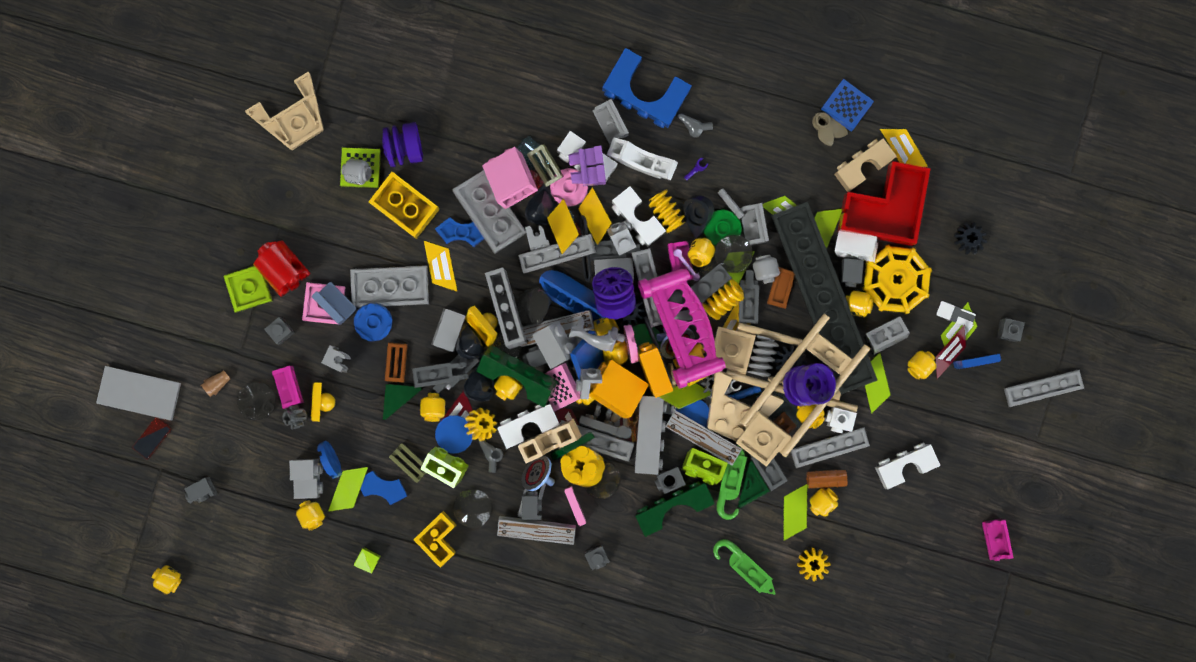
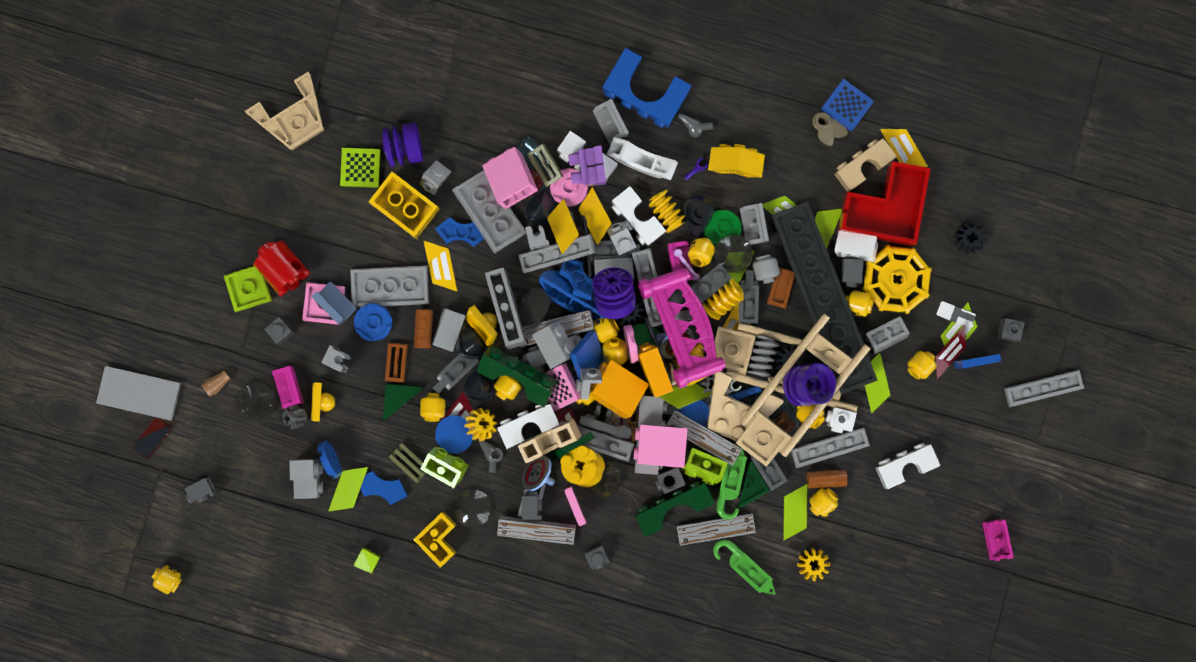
yellow head [296,500,325,531] -> none
light grey head [341,159,372,185] -> none
dark grey hinge [412,362,469,388] -> none
light grey animal [569,317,625,352] -> none
light grey wheel [718,188,745,219] -> none
none -> dark orange axle [414,310,433,349]
none -> light grey bracket [419,160,452,195]
none -> blue tile [559,259,593,301]
none -> bright pink brick [634,425,687,468]
none -> light grey tile [676,513,756,546]
none -> yellow brick [708,144,765,178]

